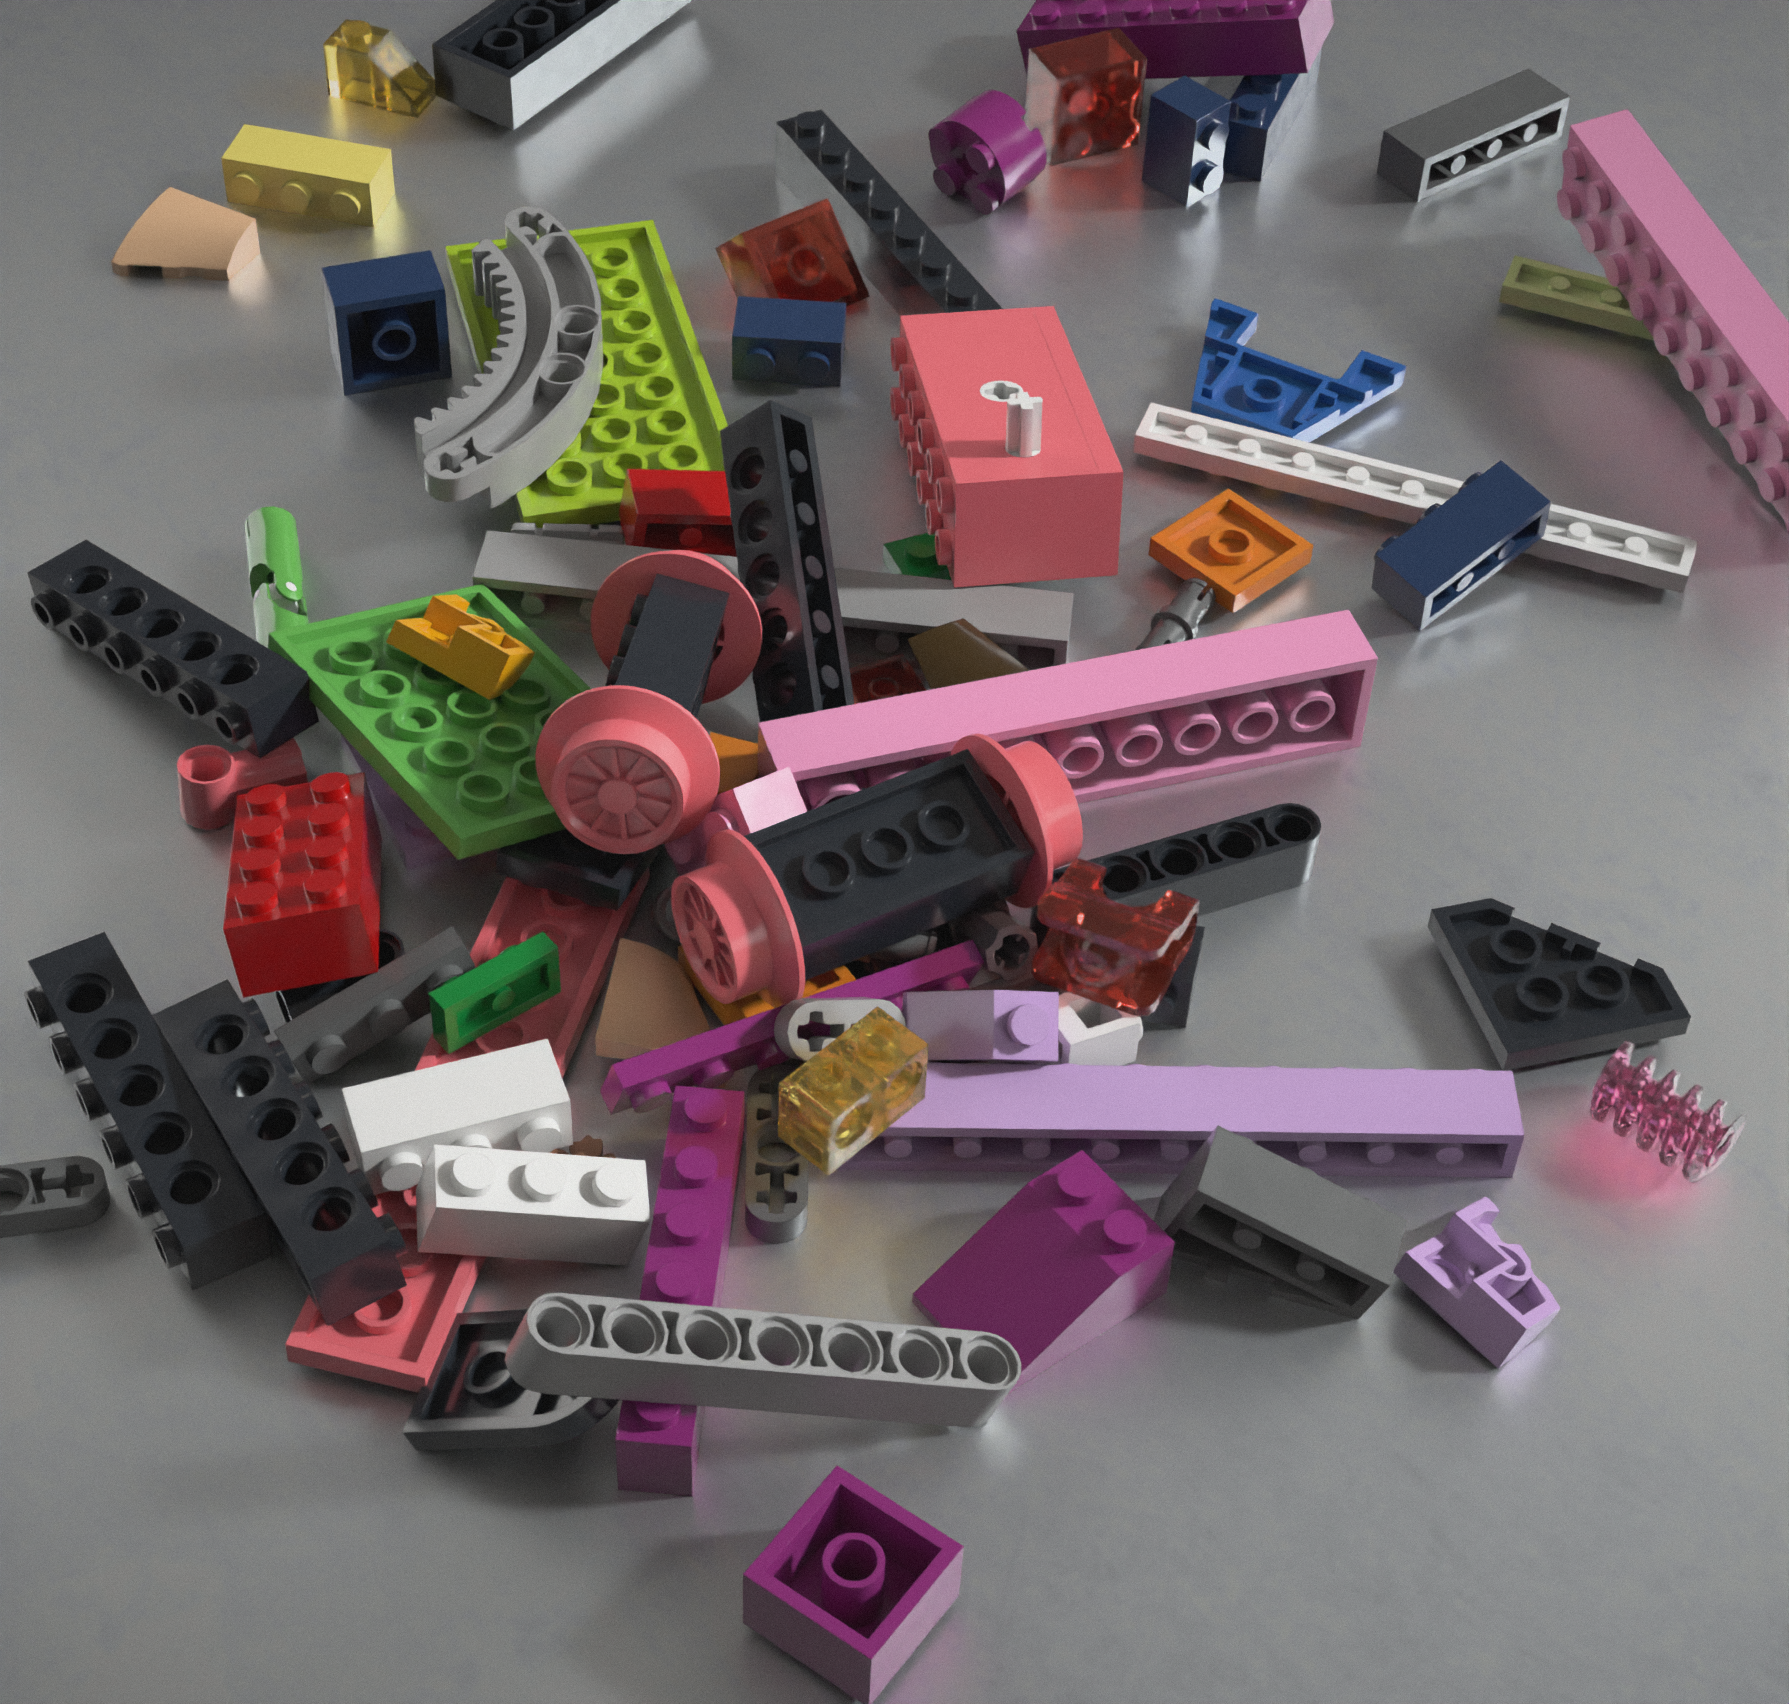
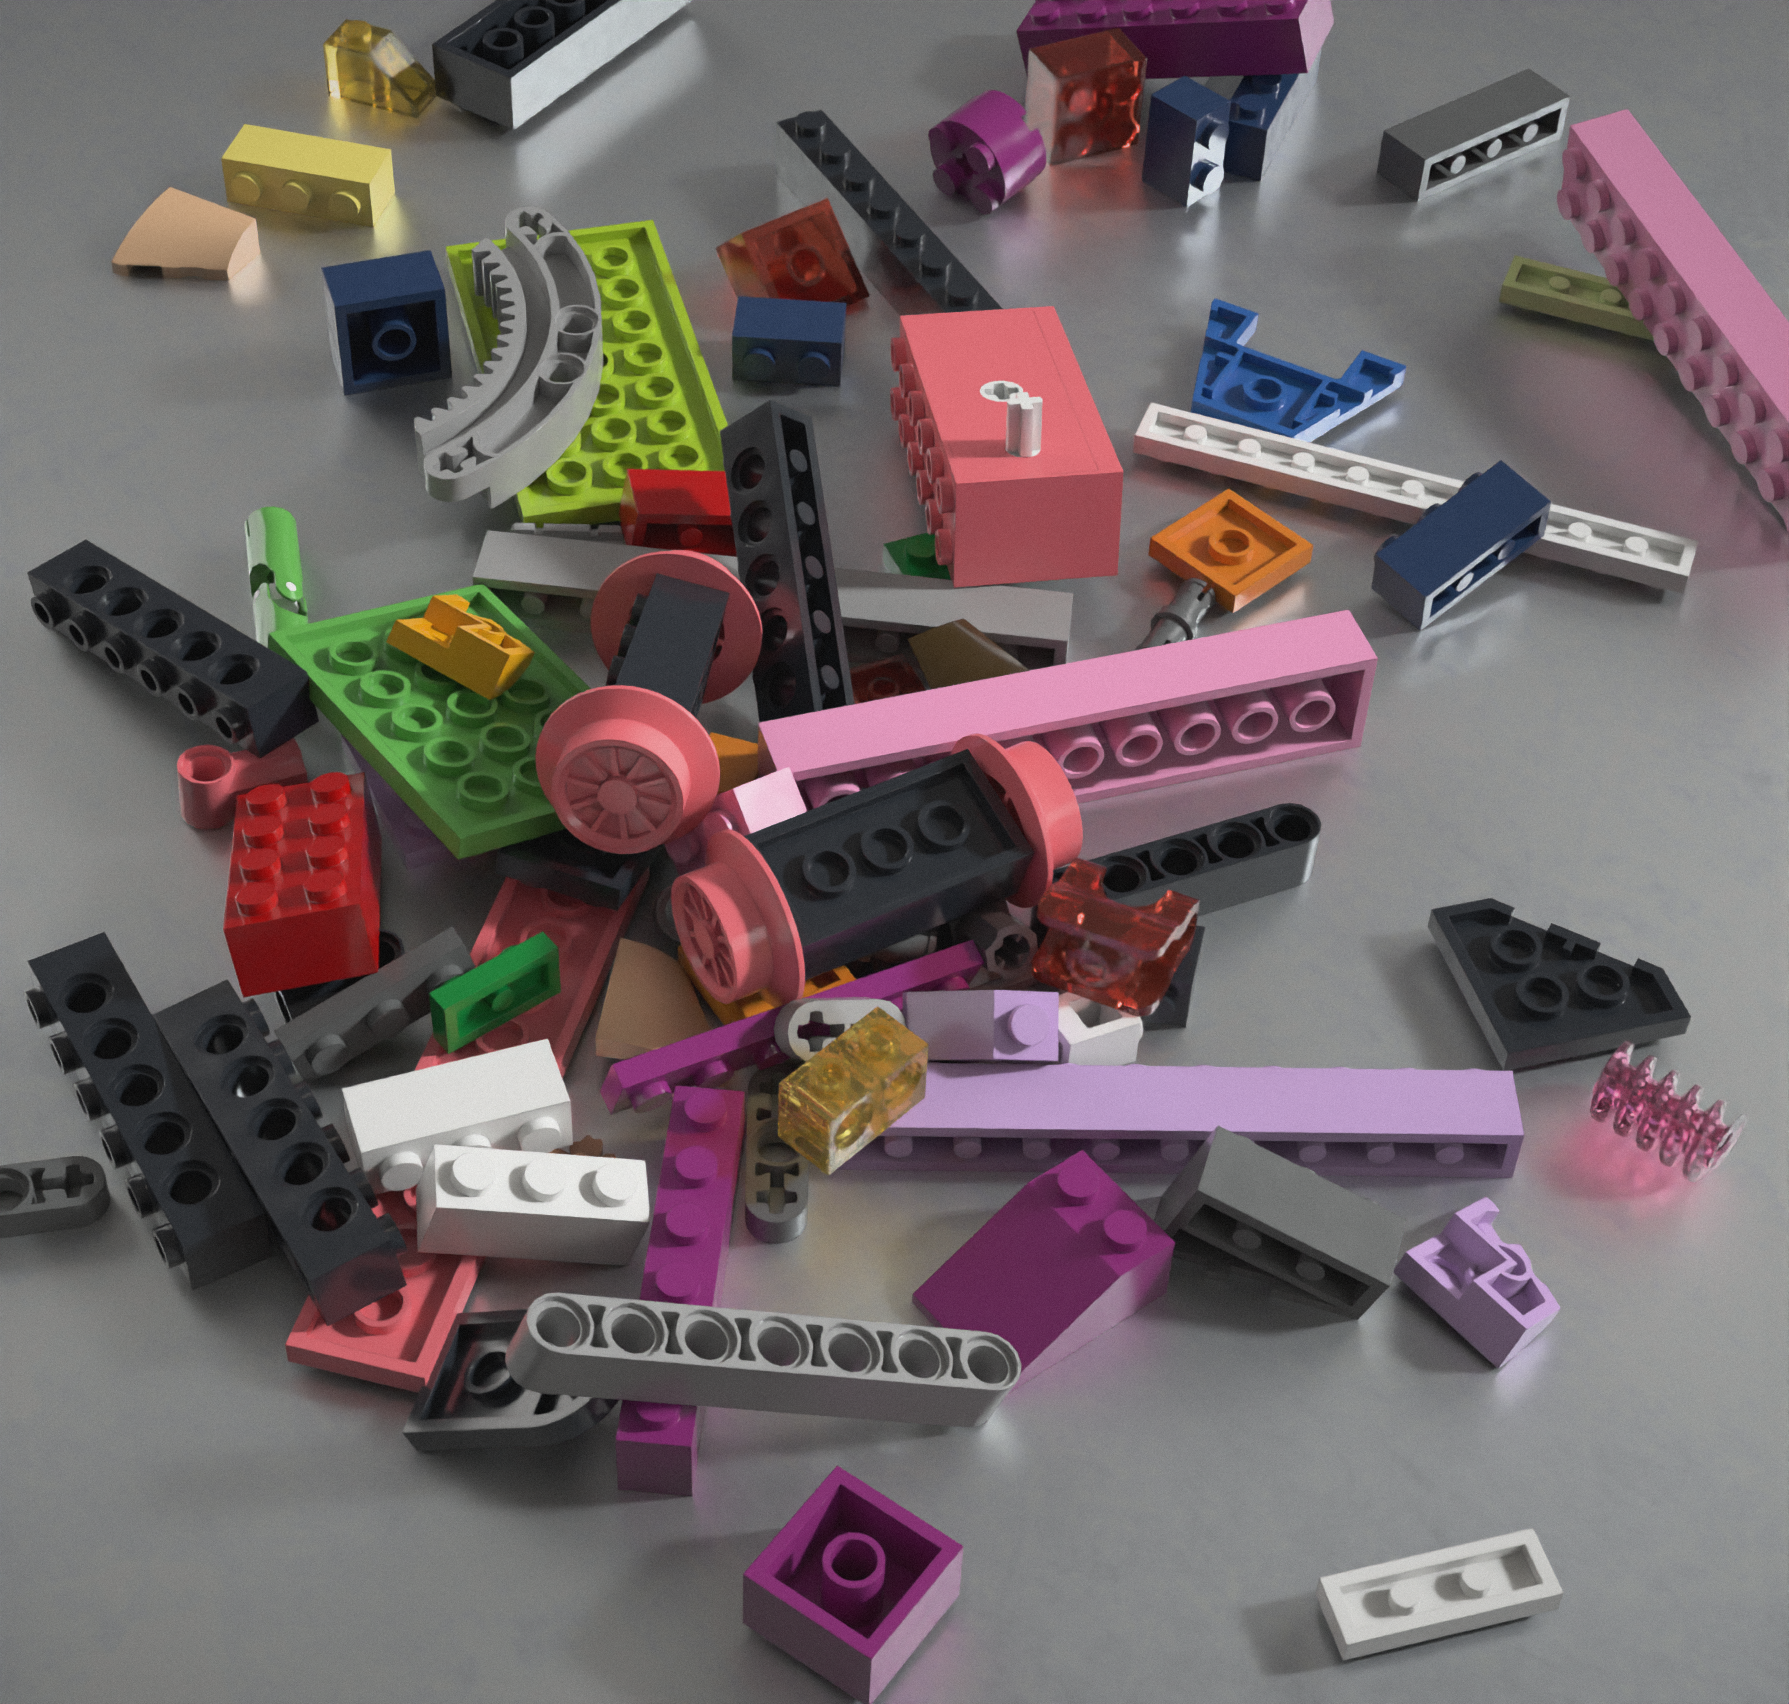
none -> white plate [1315,1528,1564,1660]

